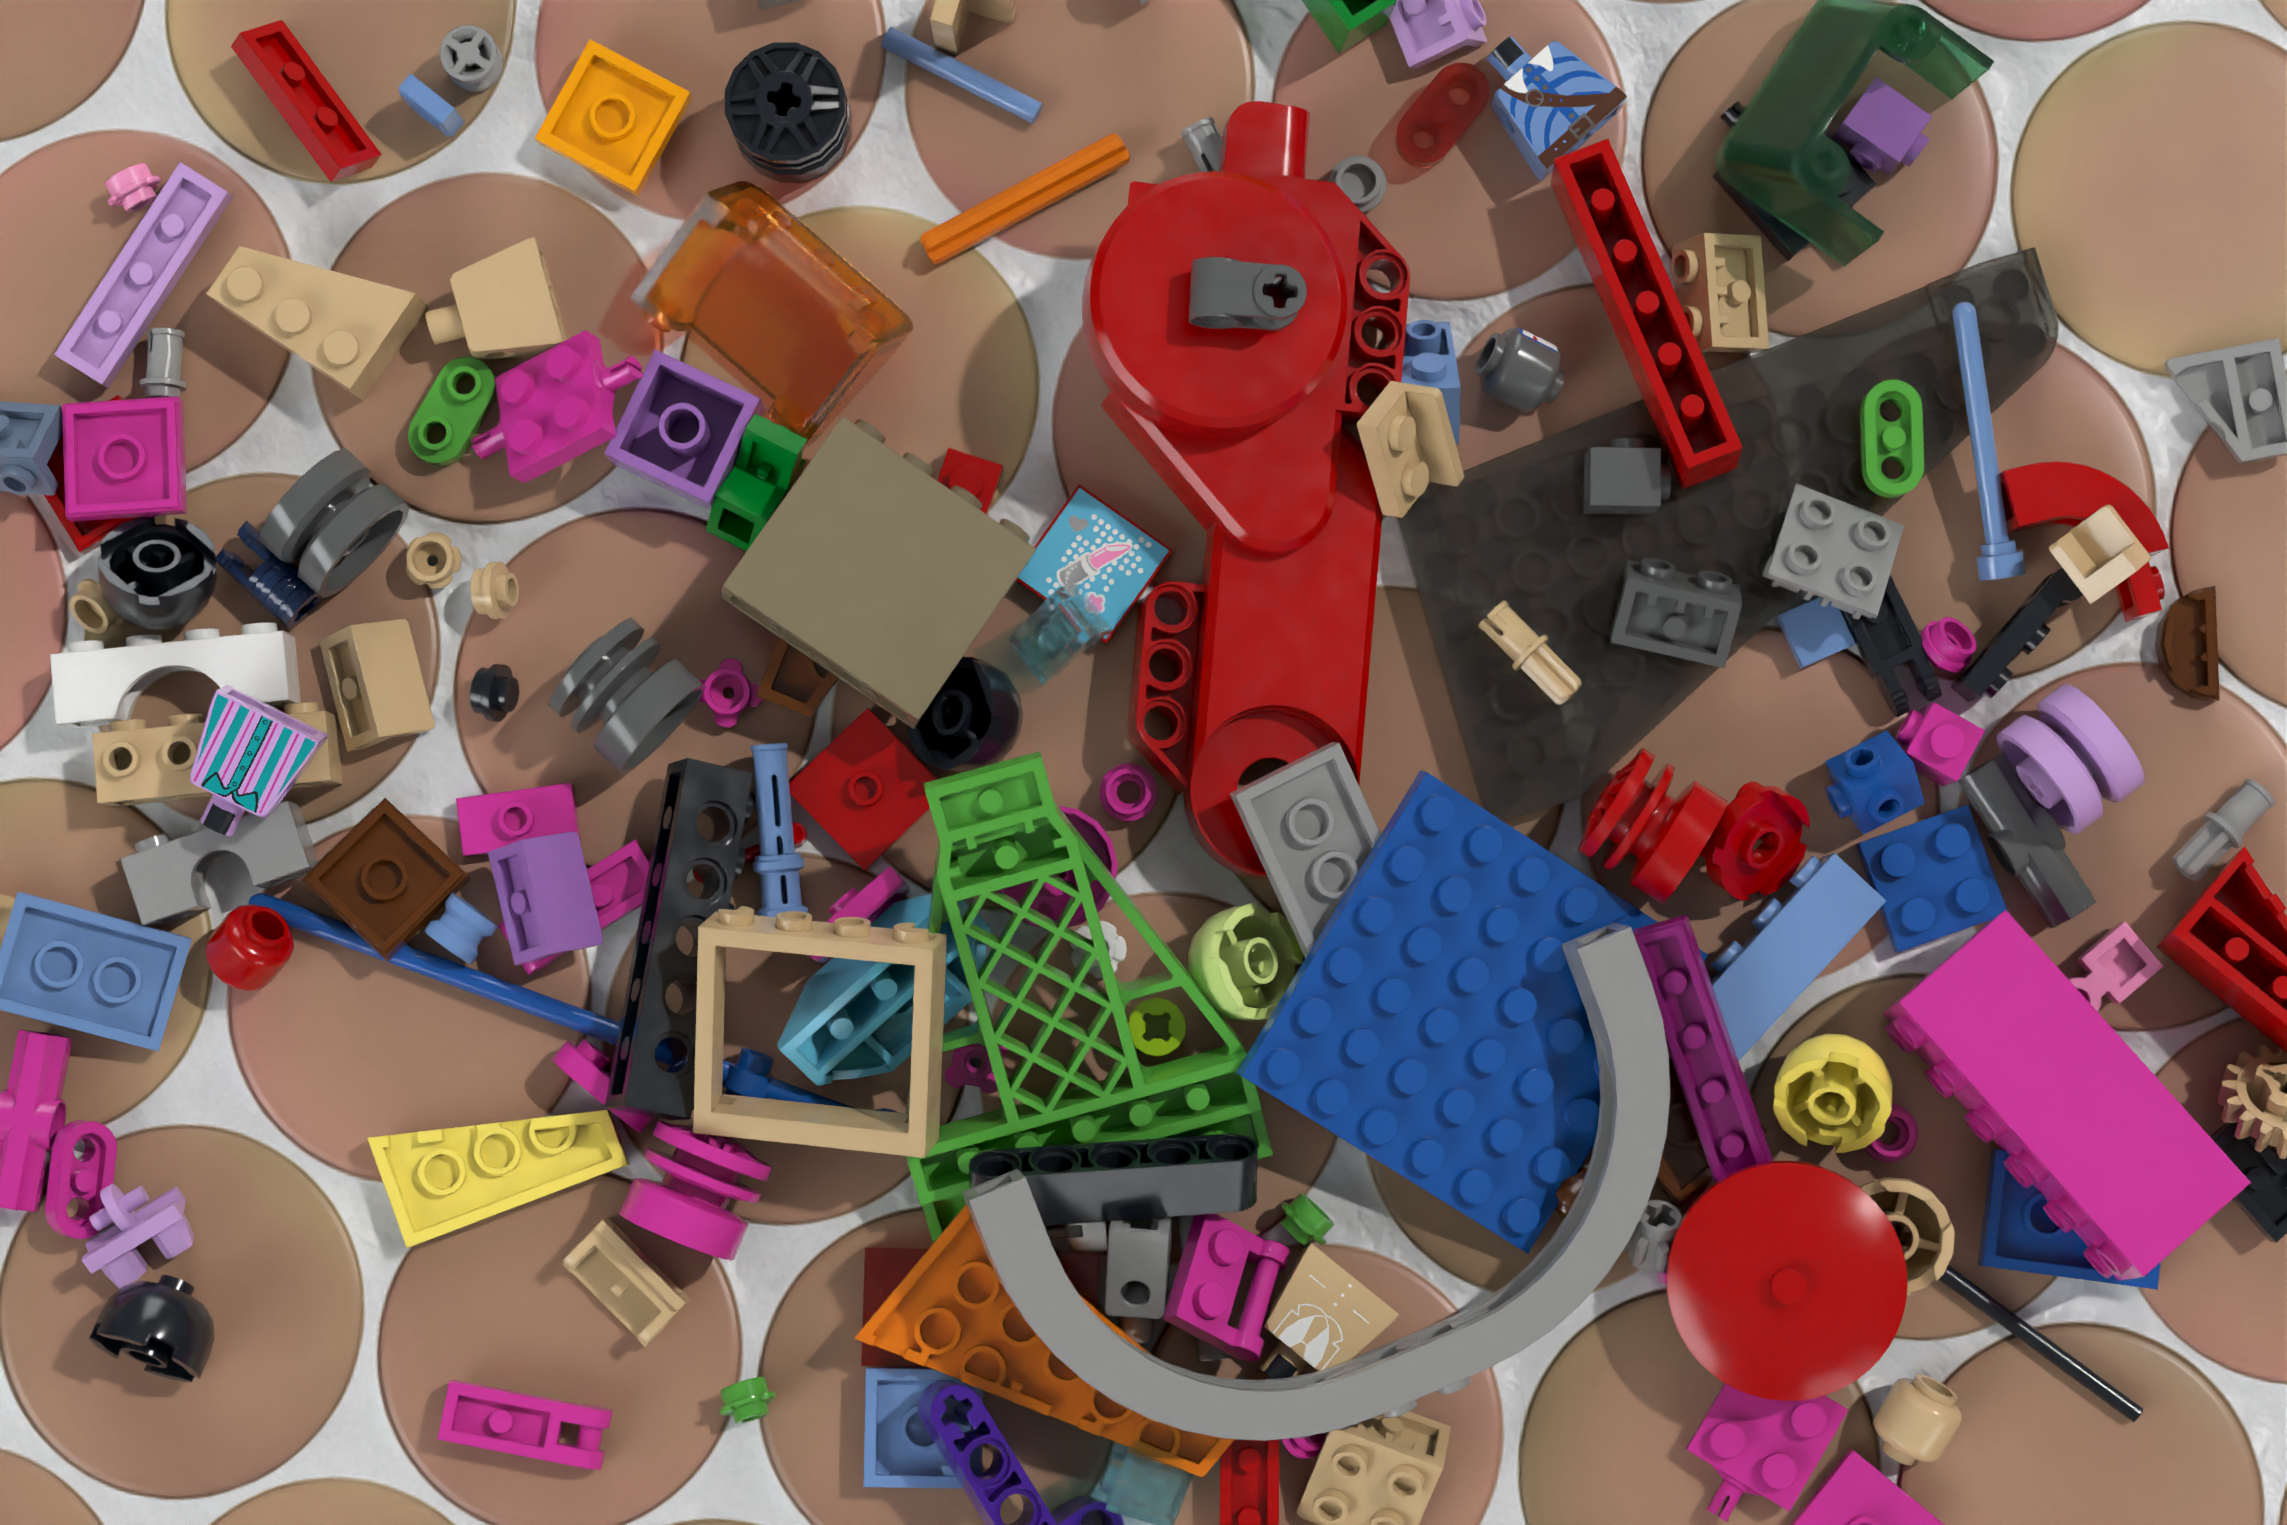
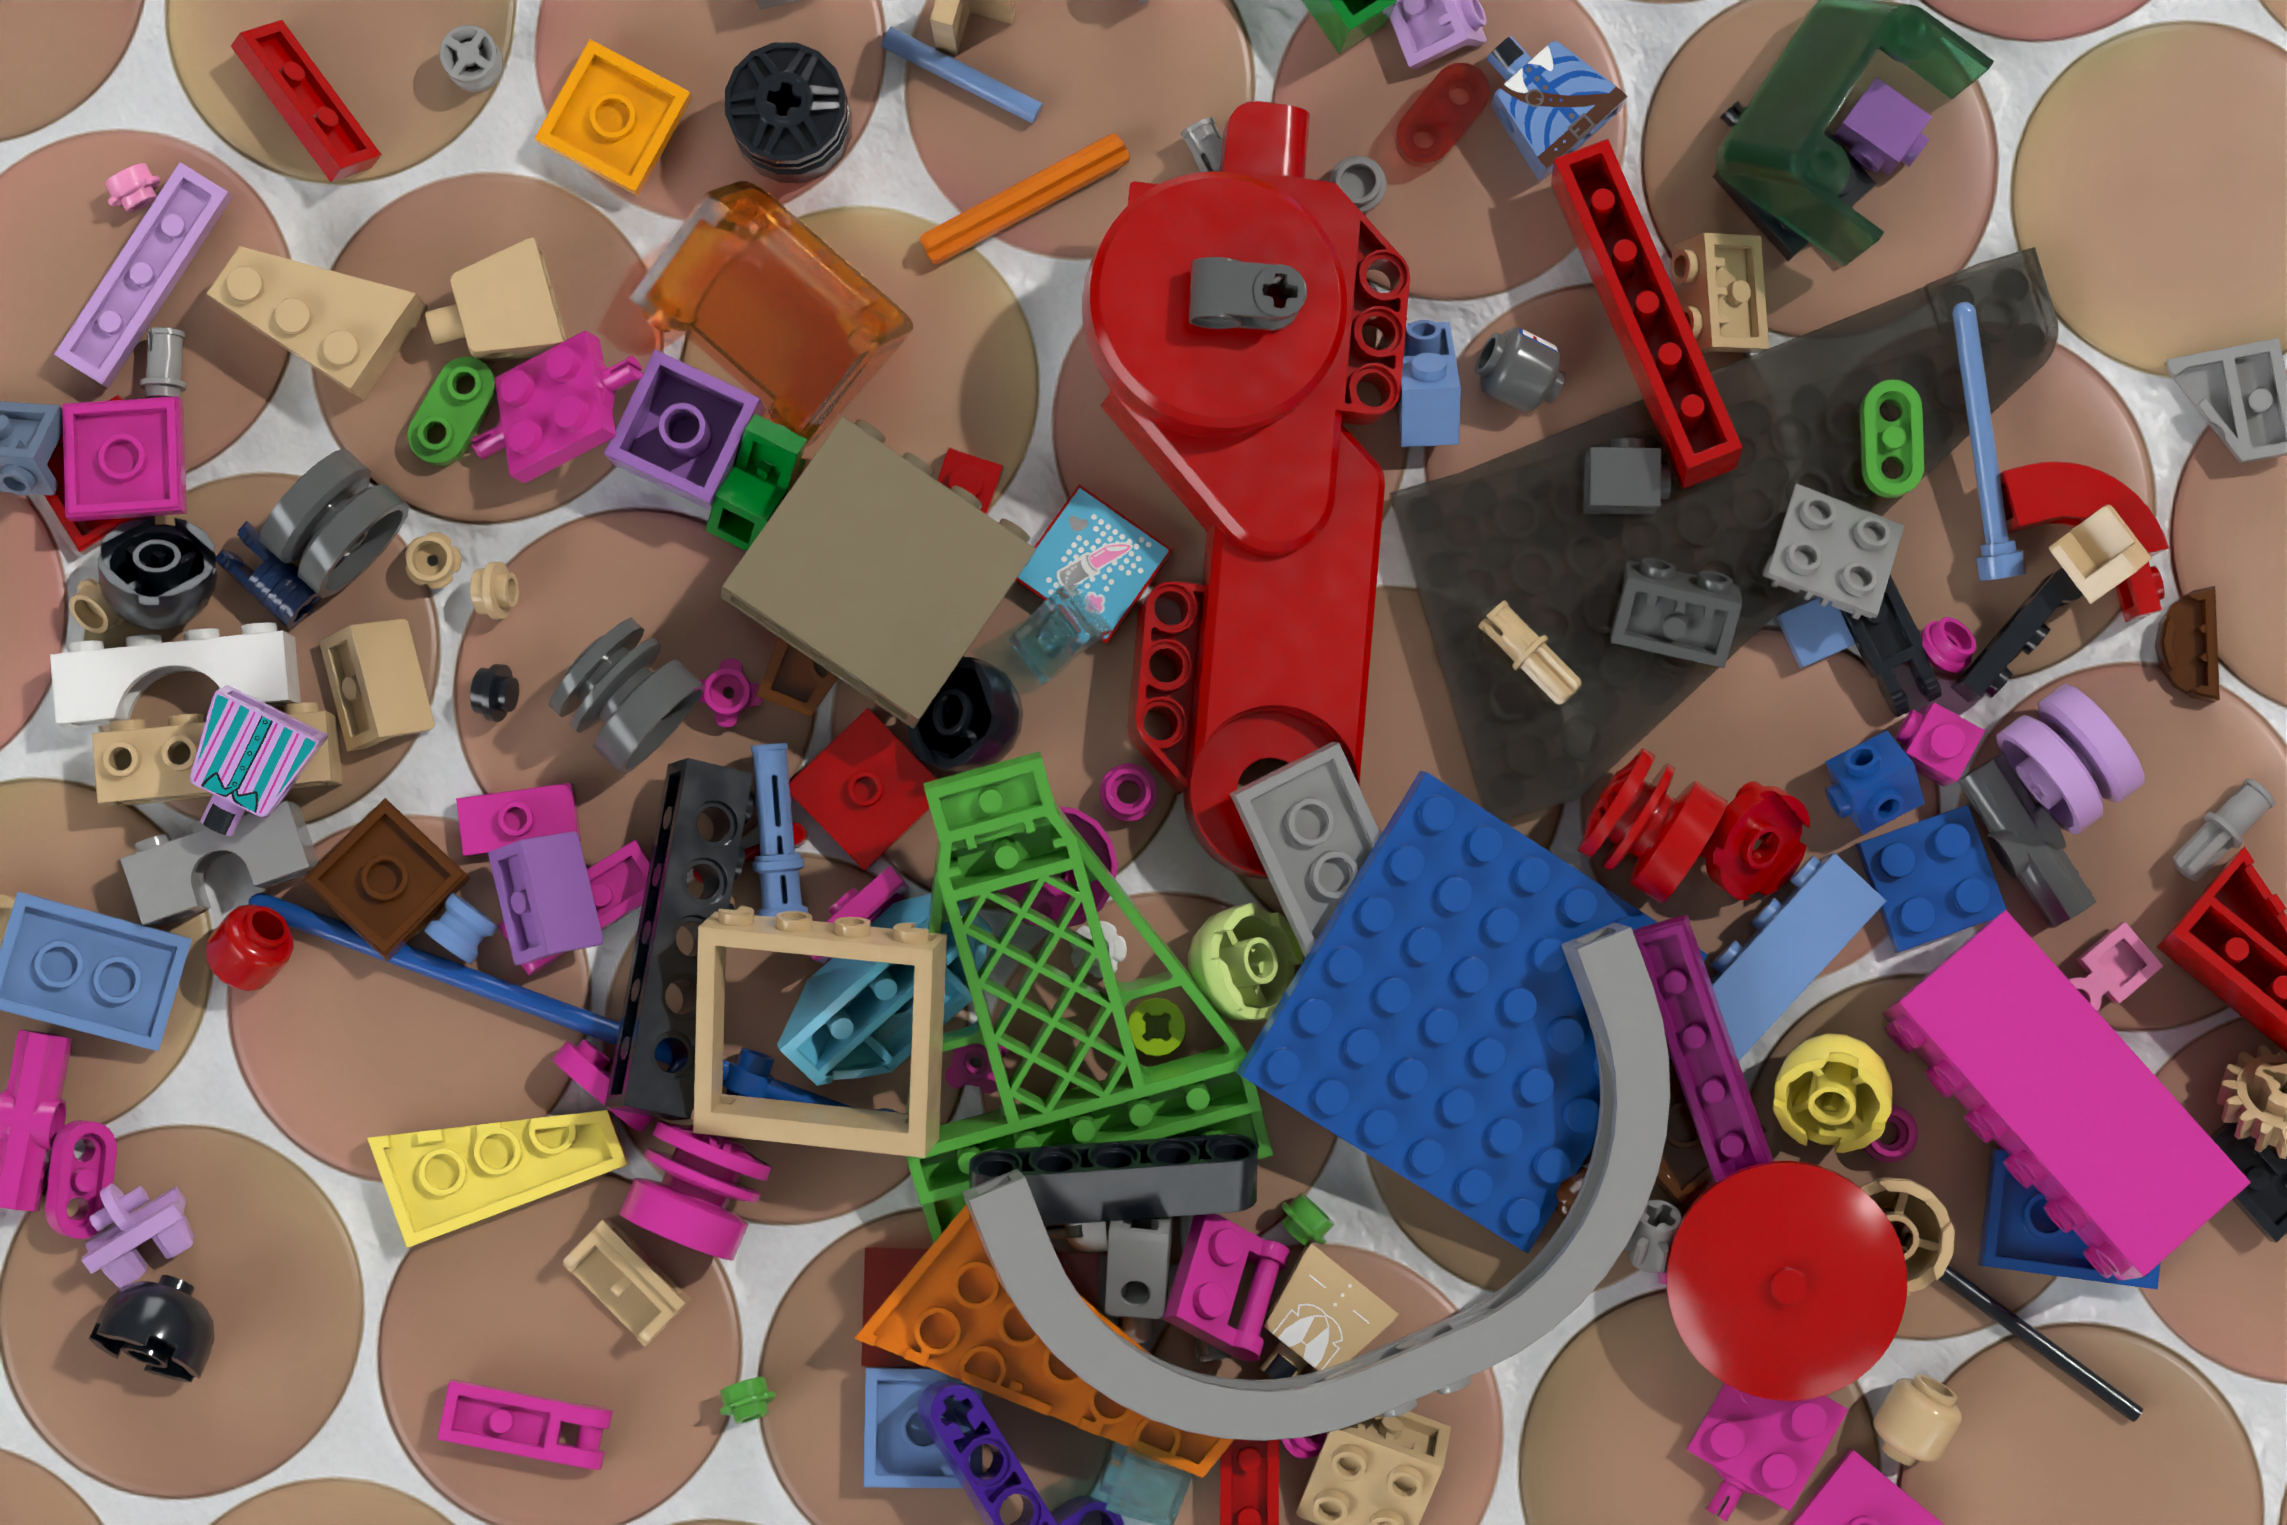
medium blue tile [398,73,465,137] -> none
tan bracket [1356,381,1464,518] -> none

